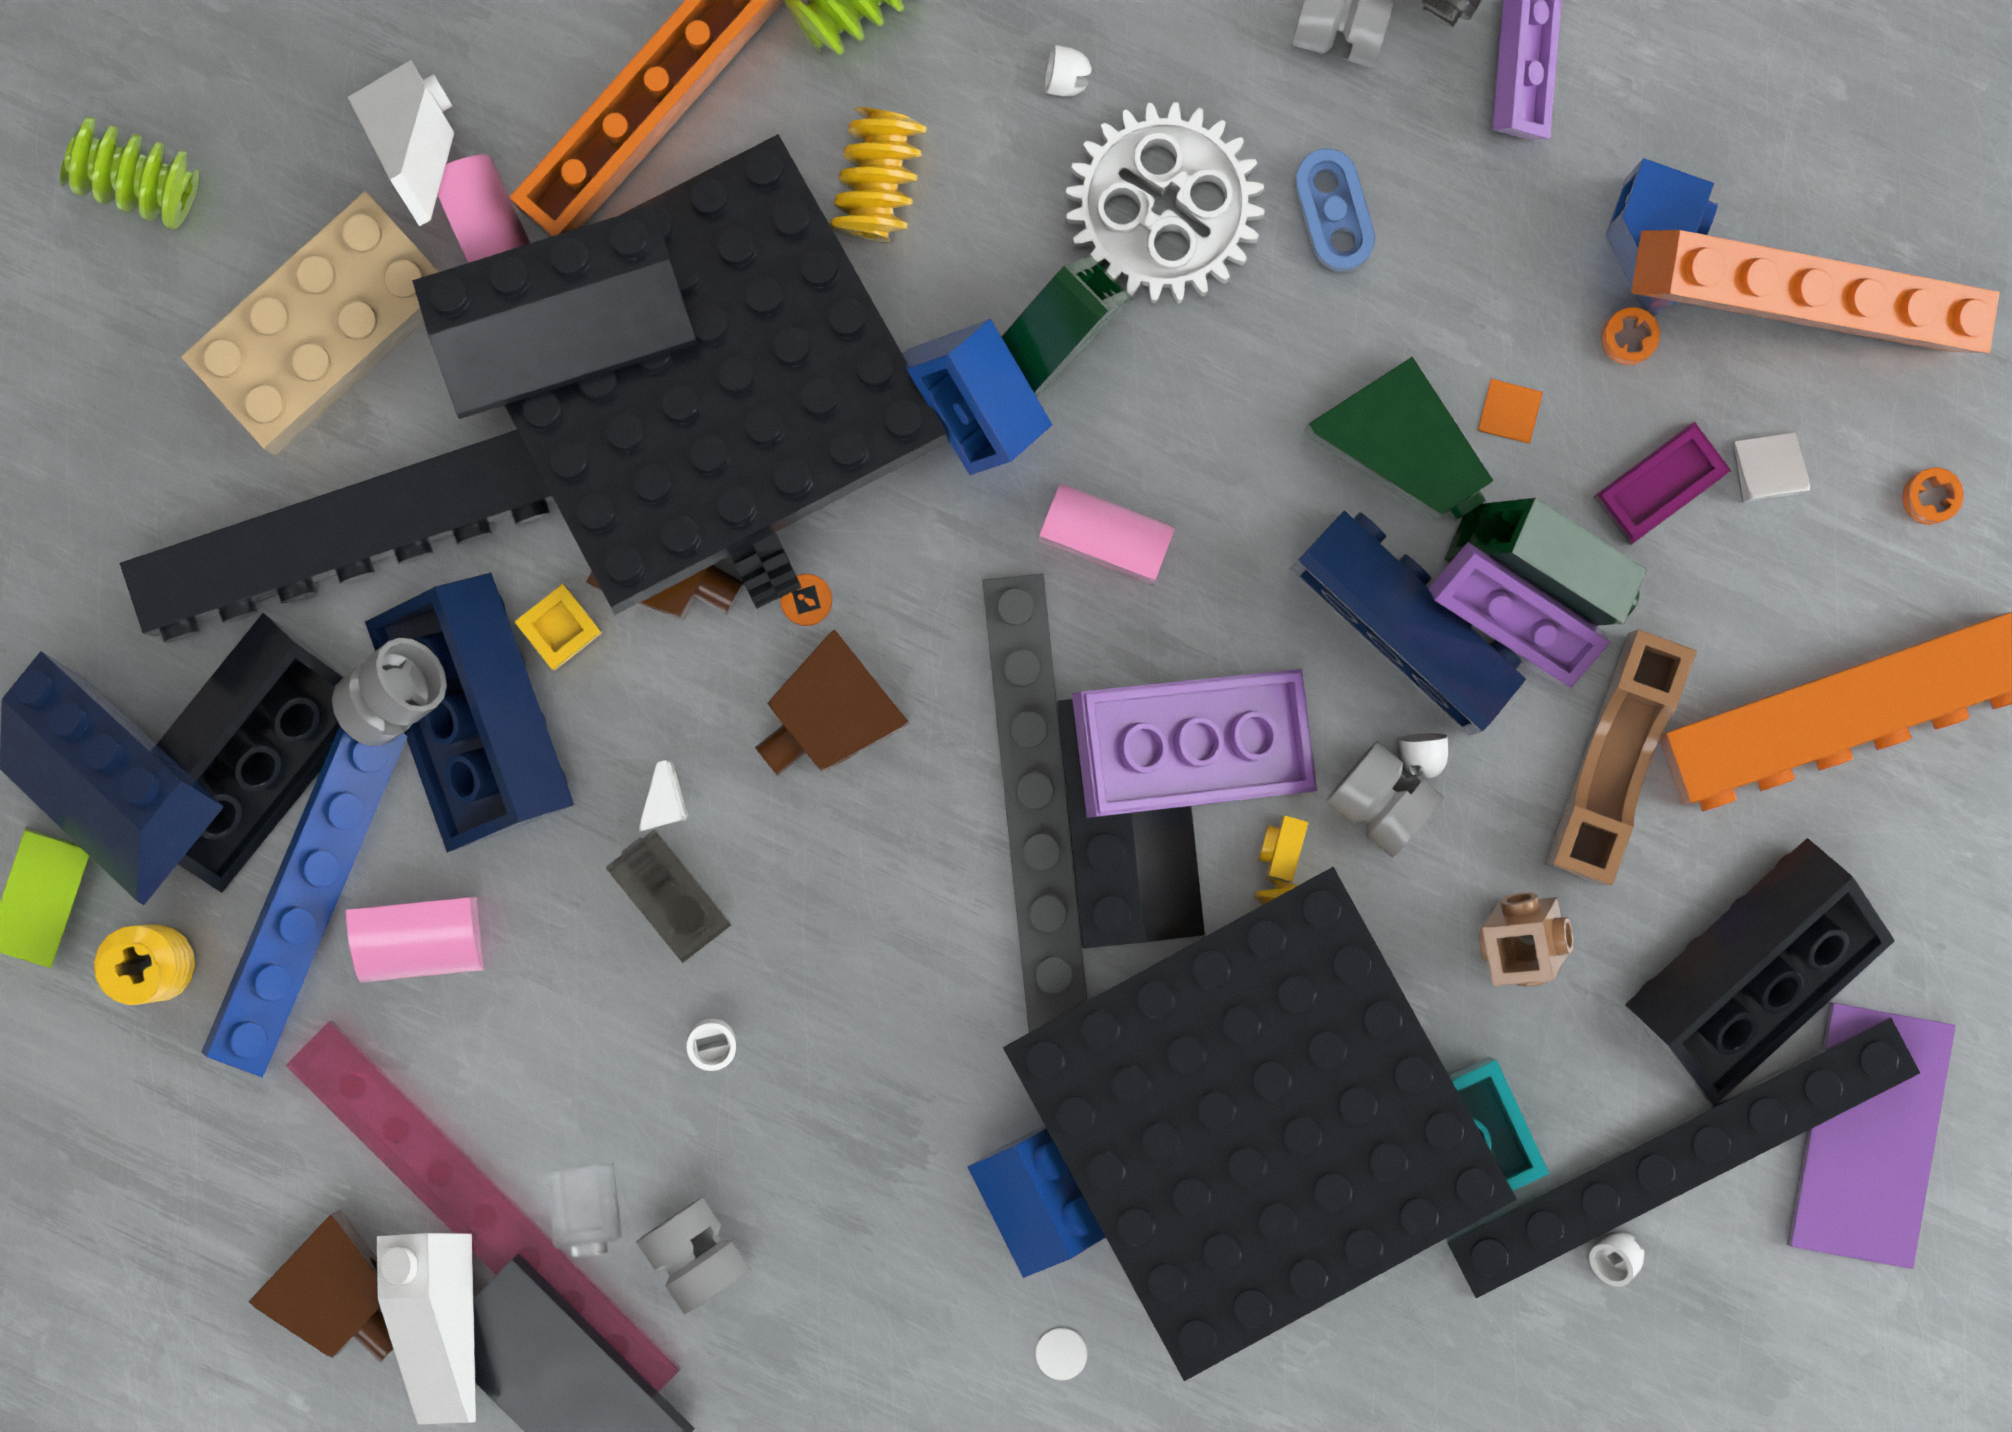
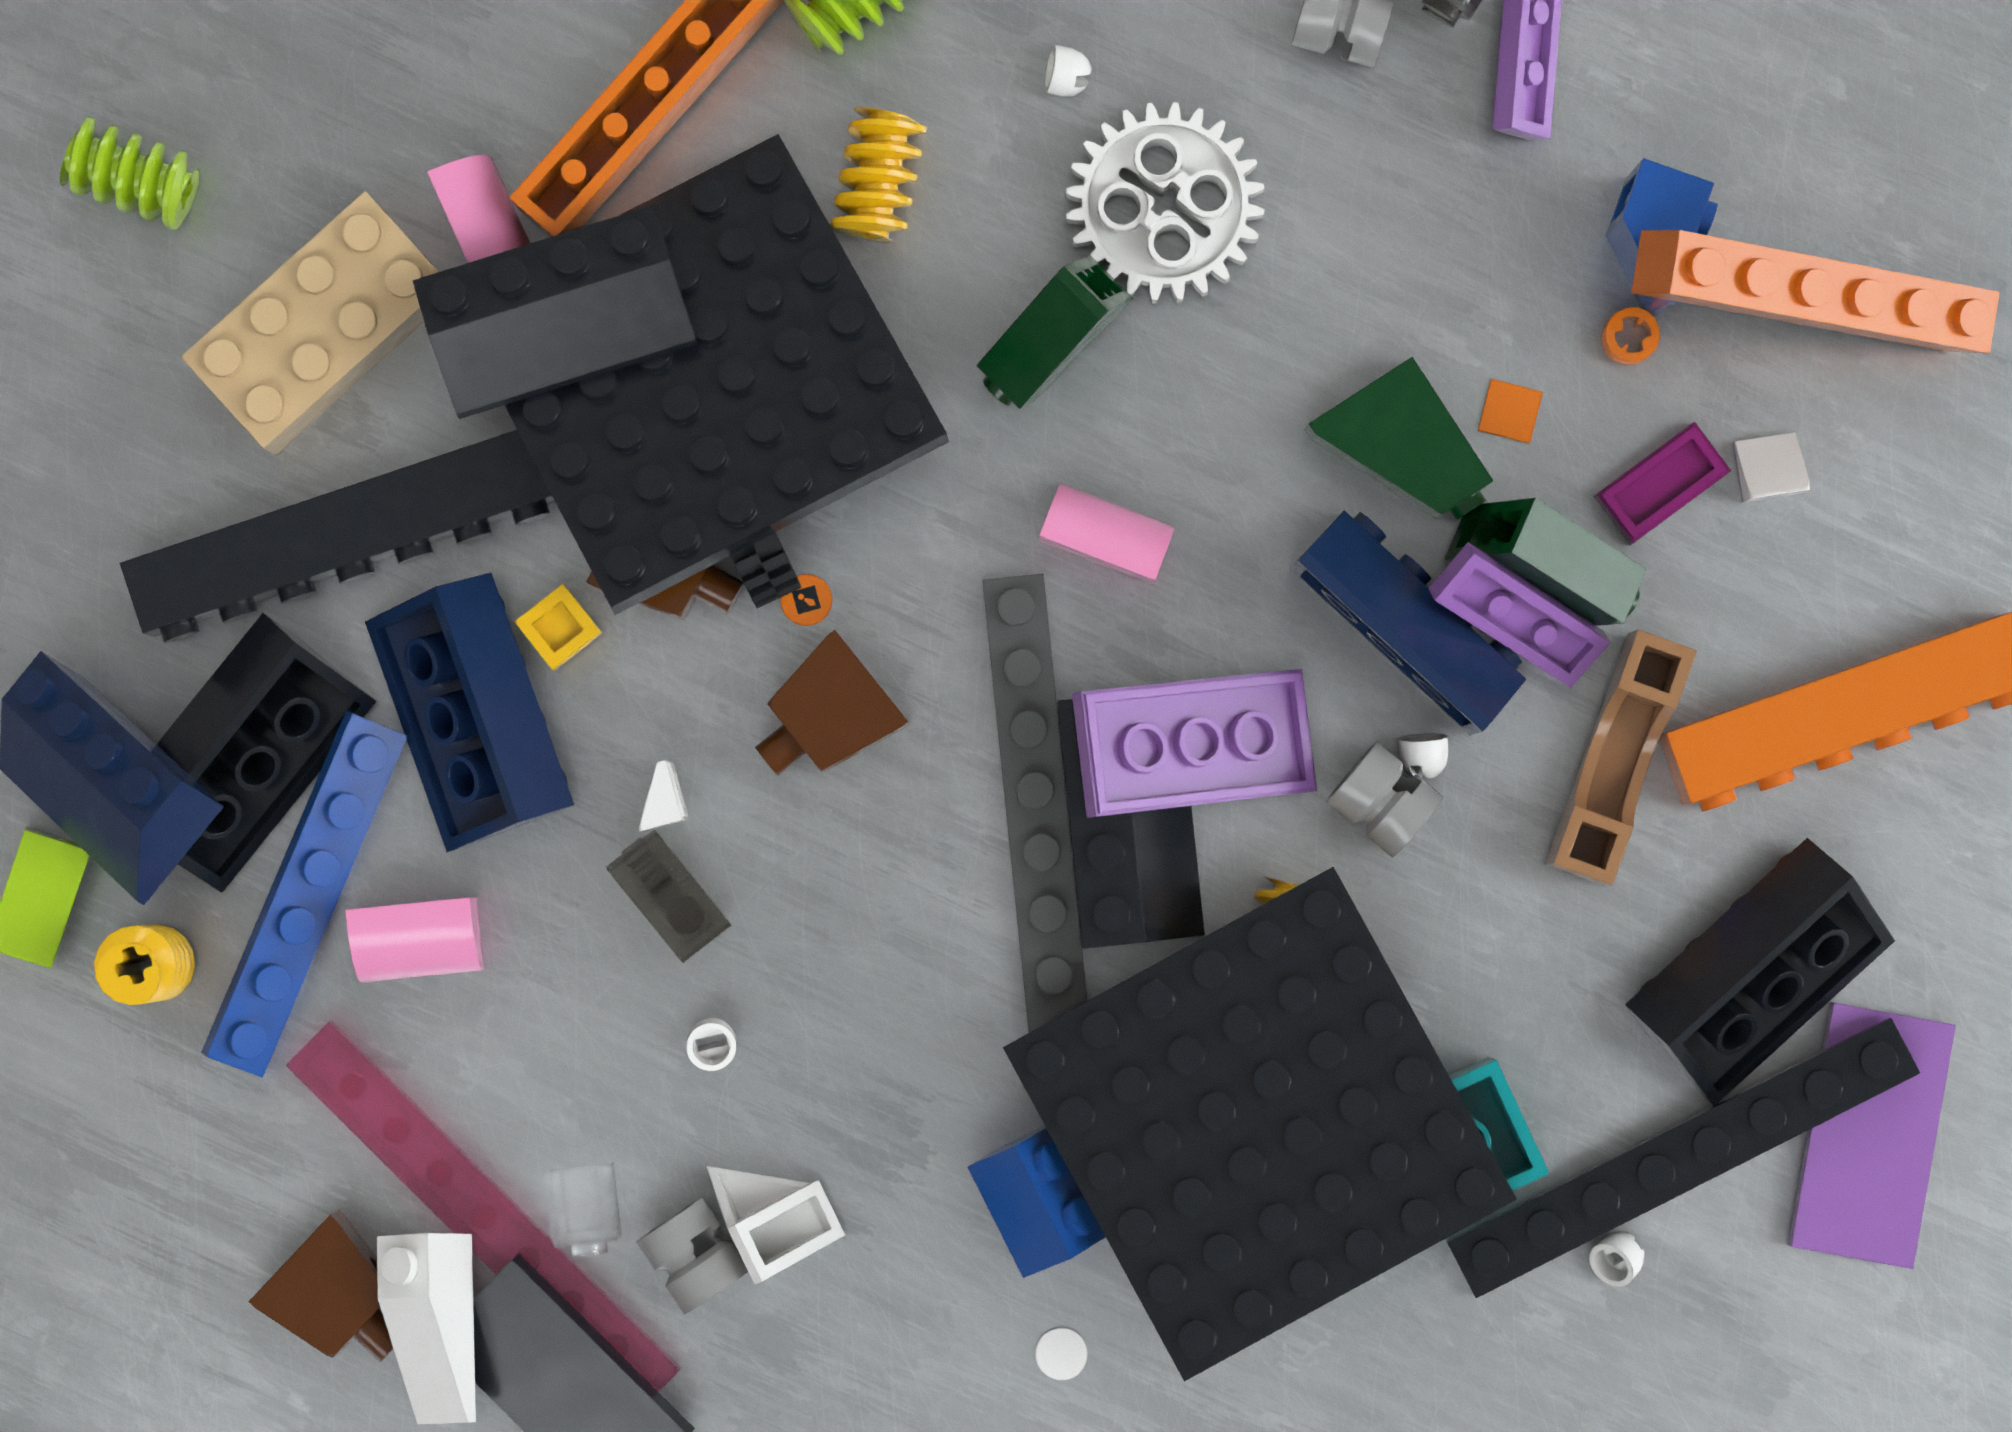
light grey wheel [332,638,447,747] -> none
white slope [348,60,454,226] -> none
blue slope [903,318,1053,475] -> none
yellow plate [1258,815,1309,882] -> none
medium blue plate [1295,148,1375,272] -> none
medium nougat brick [1479,892,1574,987] -> none
orange bush [1902,467,1964,525] -> none
none -> white slope [706,1166,845,1285]

